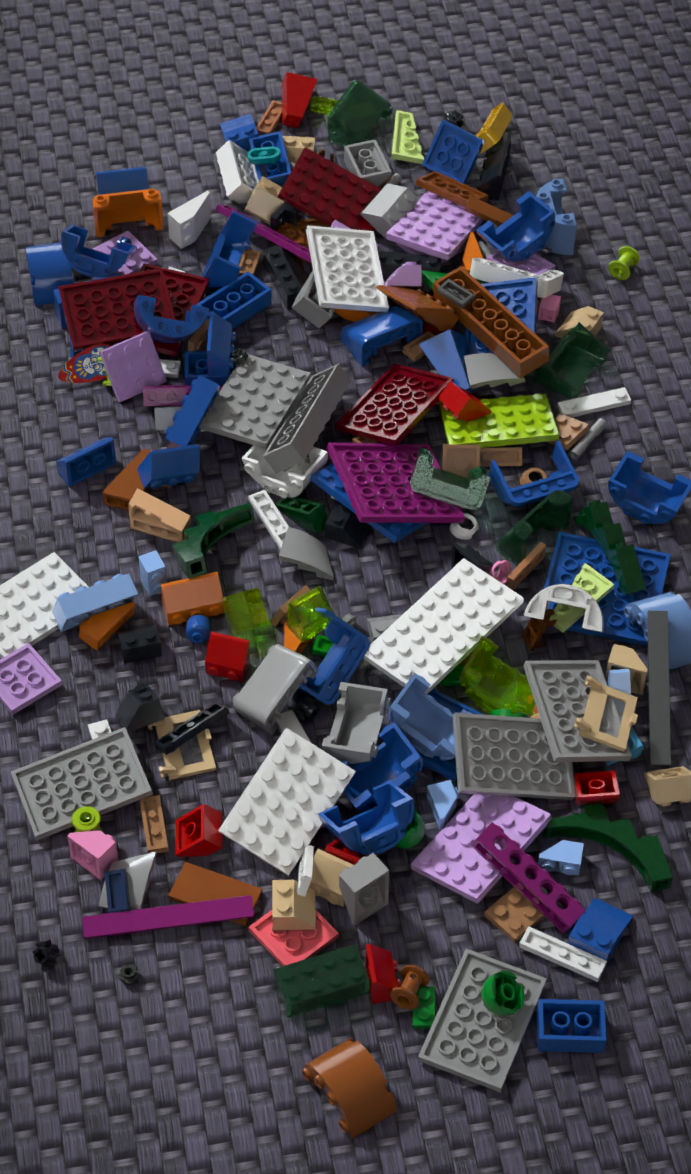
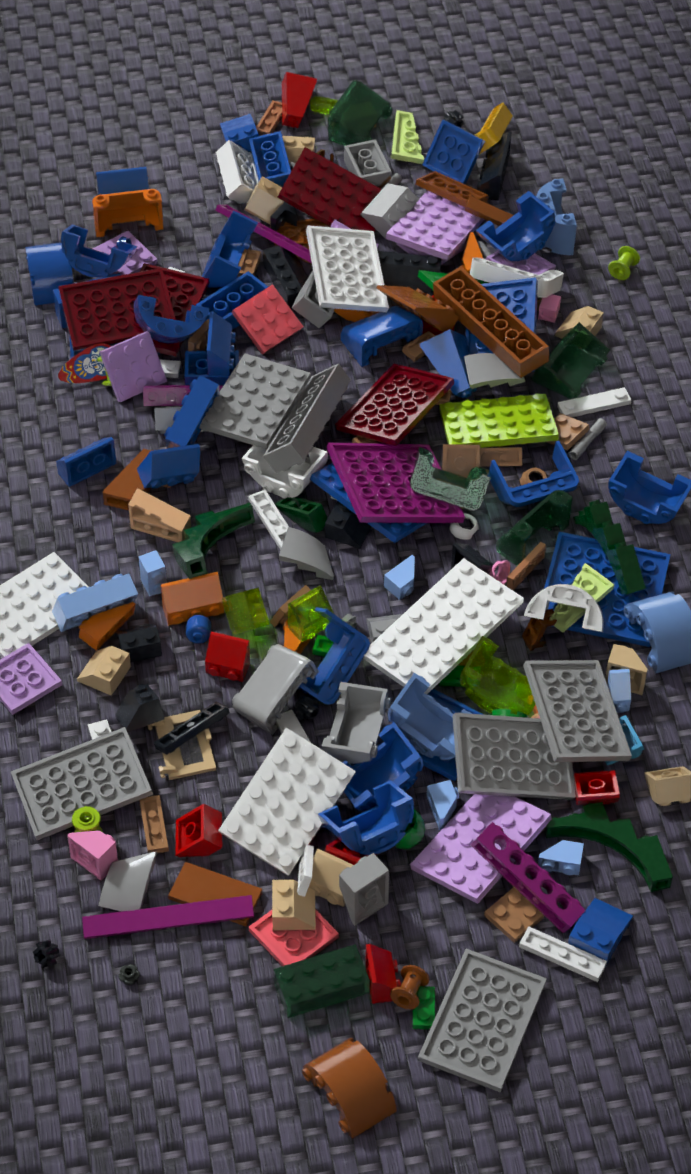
dark blue tile [104,869,131,913] -> none
white slope [168,191,211,249] -> none
pearl dark grey plate [232,348,249,365] -> none
teal plate [247,147,281,165] -> none
lavender slope [384,262,421,289] -> none
dark grey tile [437,279,475,309] -> none
red slope [438,381,492,422] -> none
green cylinder [481,970,525,1016] -> none
blue brick [536,999,606,1053] -> none
tan piece [574,676,638,752] -> none
dark grey tile [647,611,671,767] -> none
none -> tan slope [77,646,131,696]
none -> coral plate [231,284,304,355]
none -> light blue slope [384,555,415,600]

